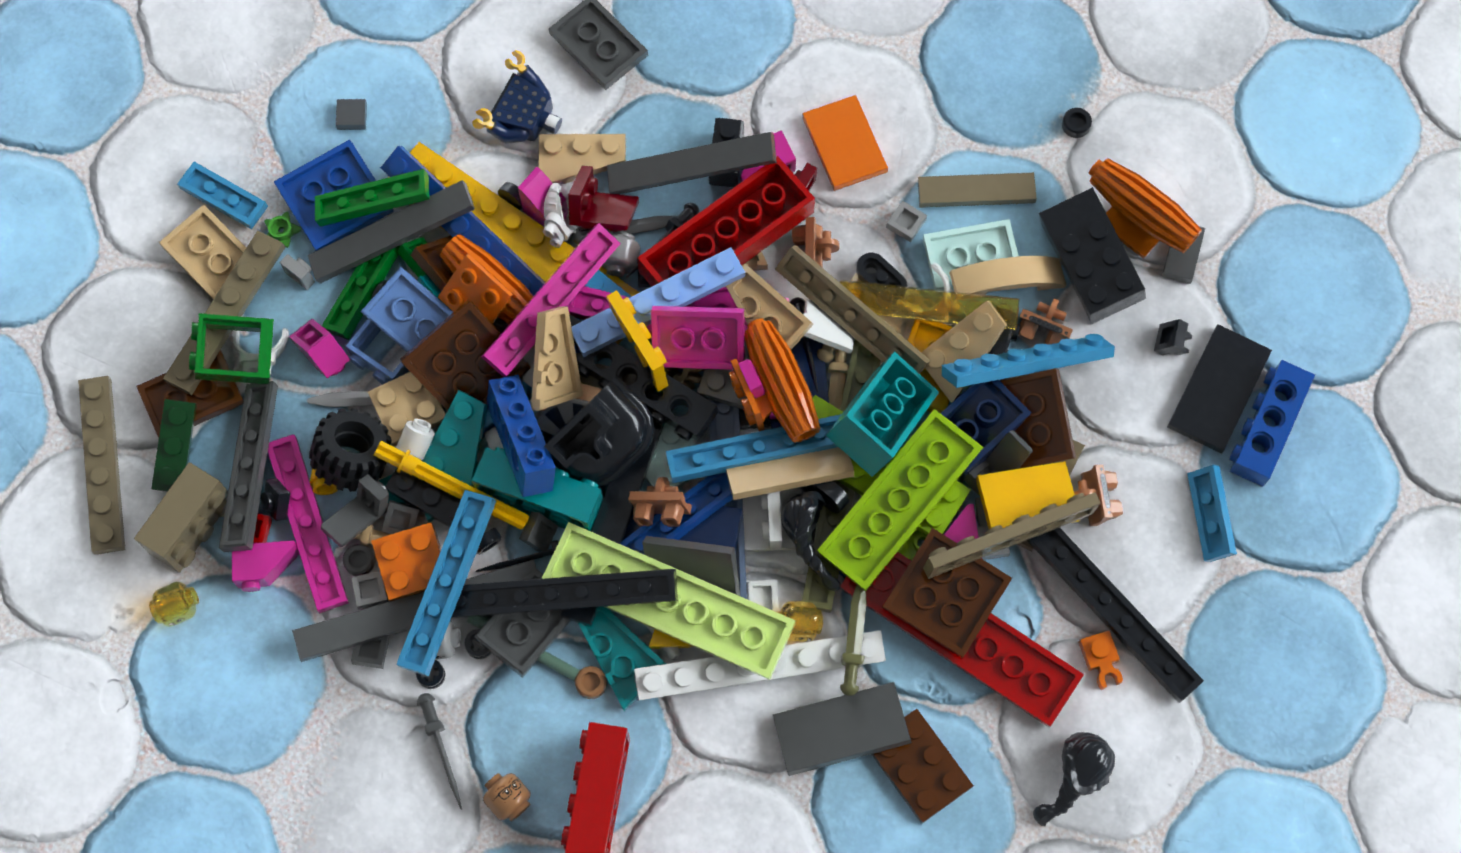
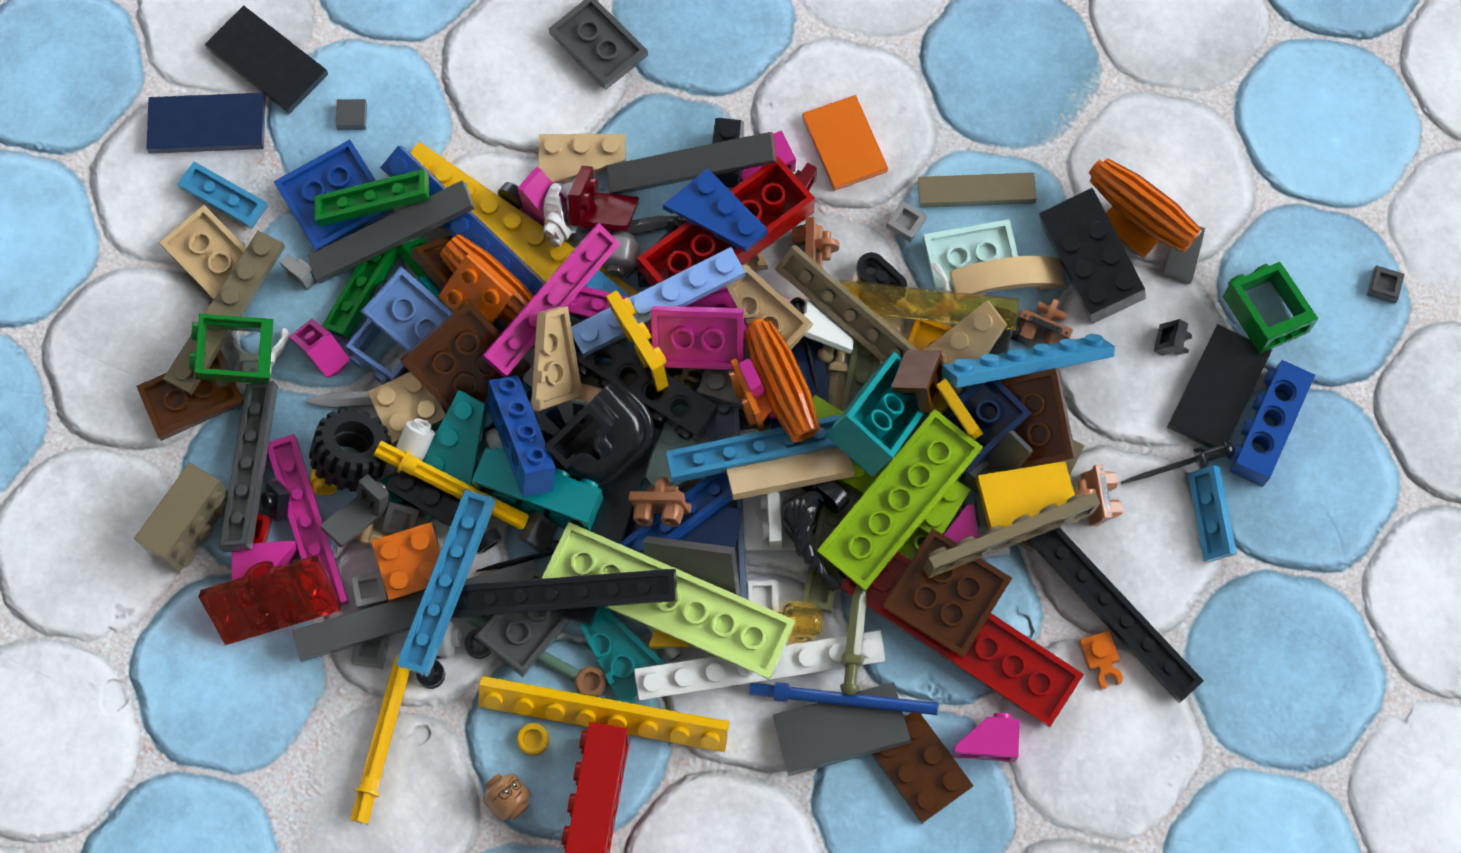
dark tan plate [78,376,125,555] -> none
clear yellow head [149,581,199,627] -> none
dark green plate [151,399,197,492] -> none
bright green plate [264,212,301,248] -> none
dark grey tile [343,544,375,576] -> none
dark grey sword [417,693,462,810] -> none
dark blue torso [472,50,562,143] -> none
black hair [1033,732,1115,826] -> none
black tile [1062,108,1092,138] -> none
none -> dark blue tile [146,93,265,154]
none -> clear red plate [198,555,342,645]
none -> black tile [205,5,328,114]
none -> yellow axle [350,656,410,825]
none -> yellow plate [478,676,730,752]
none -> yellow tile [517,723,549,756]
none -> blue wing [663,168,768,253]
none -> blue bar [749,682,939,715]
none -> reddish brown panel [891,350,944,413]
none -> yellow tile [937,379,983,440]
none -> dark pink slope [952,713,1020,762]
none -> black sword [1121,441,1235,484]
none -> green window [1222,262,1318,354]
none -> dark grey tile [1367,265,1405,303]

